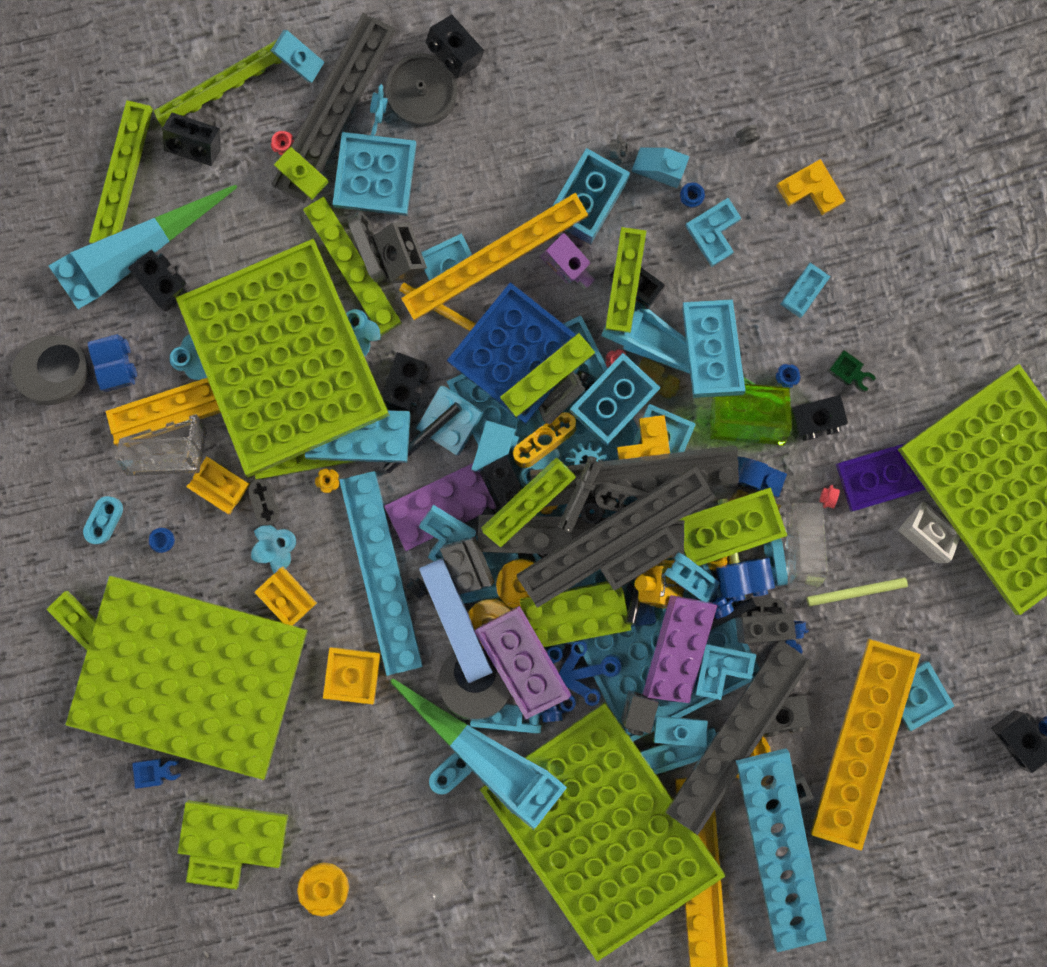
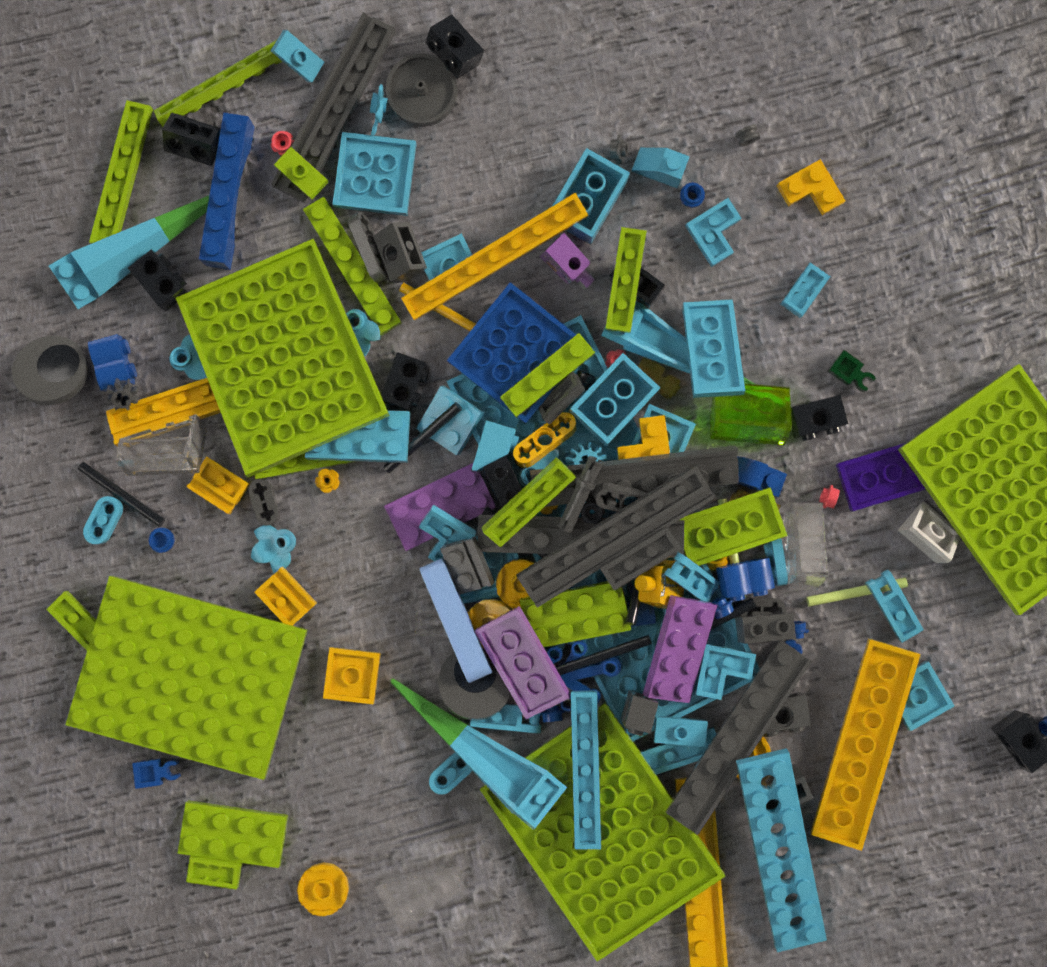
medium azure plate [339,471,423,676] -> none
black plate [406,577,429,600] -> none
blue plate [776,364,801,388] -> none
none -> black bar [78,462,165,527]
none -> dark grey gear [106,378,139,410]
none -> blue arch [199,113,255,270]
none -> black bar [555,634,652,676]
none -> medium azure plate [571,691,601,849]
none -> medium azure plate [865,569,924,643]

